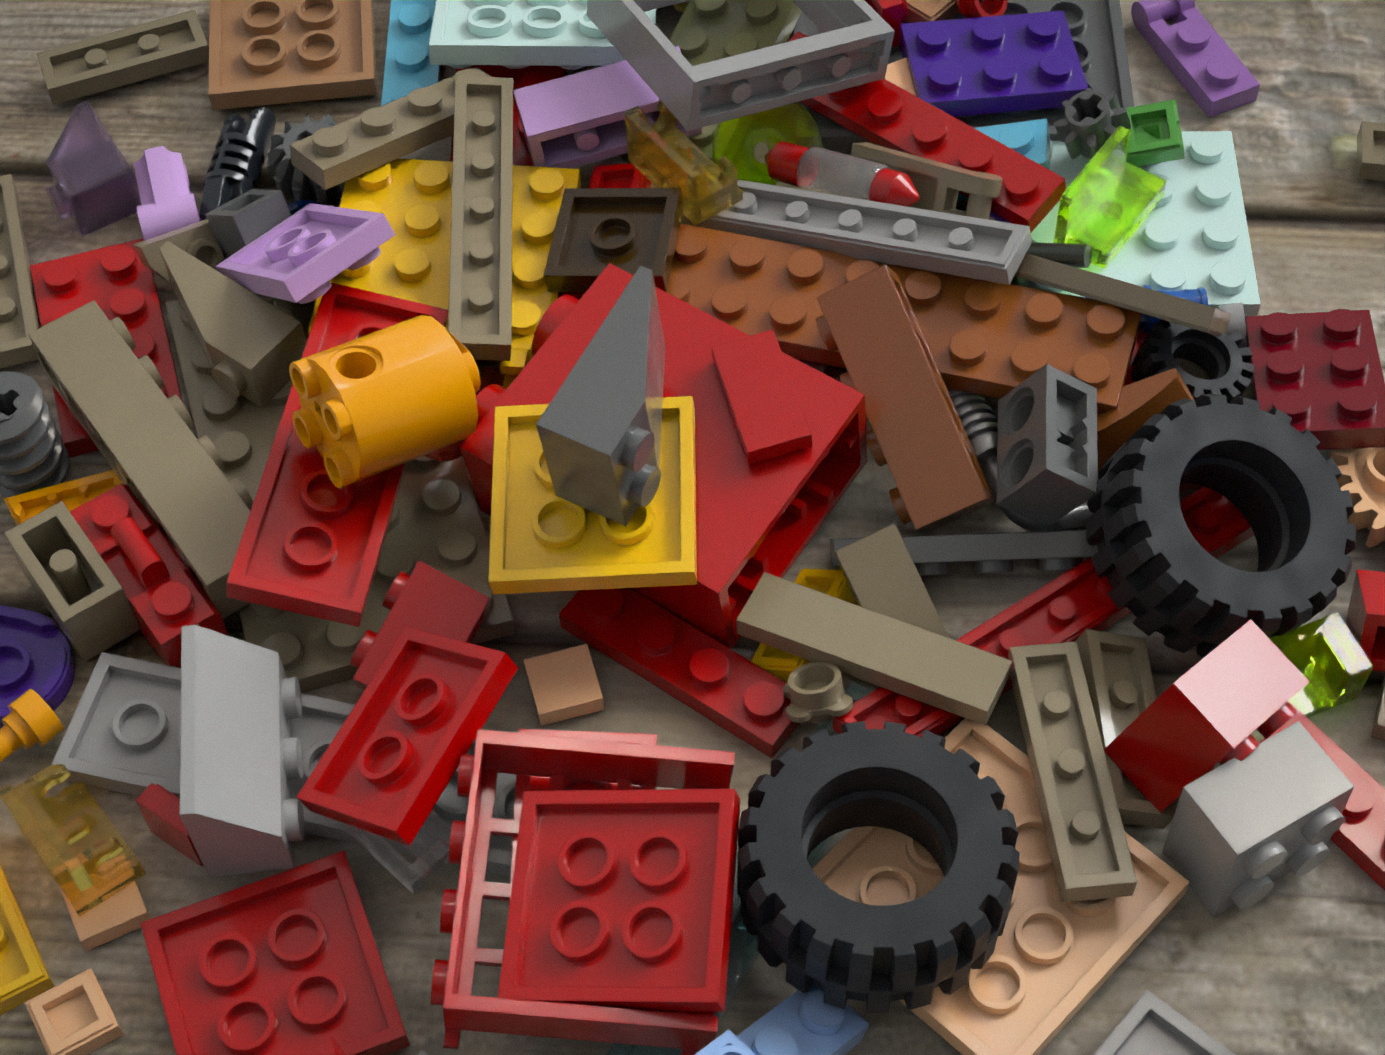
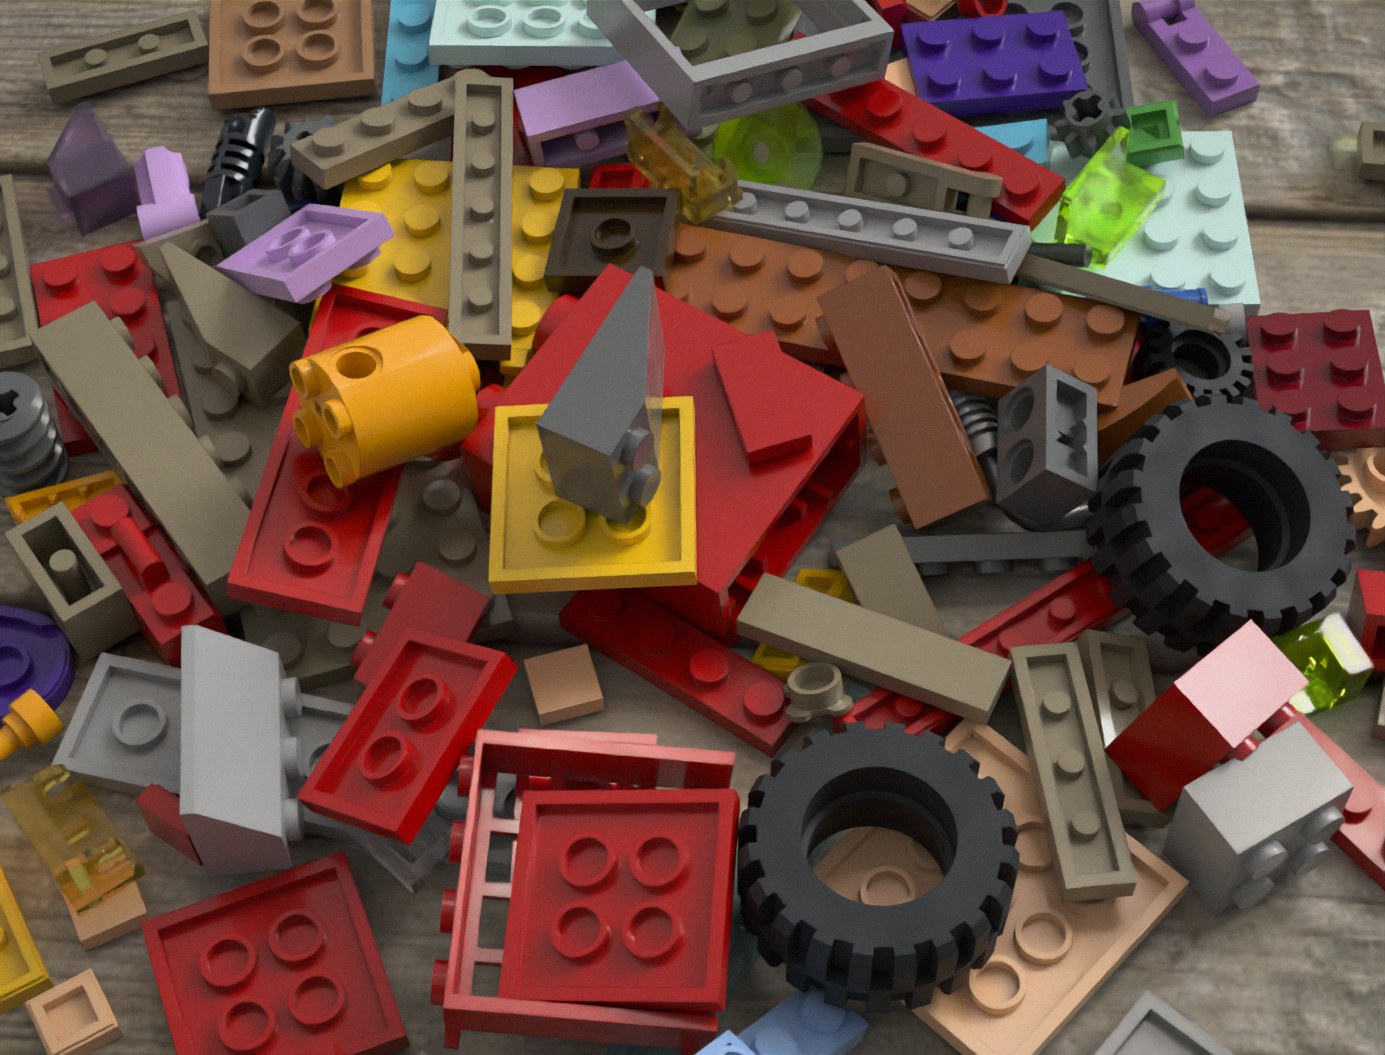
piece [764,141,920,207] -> none

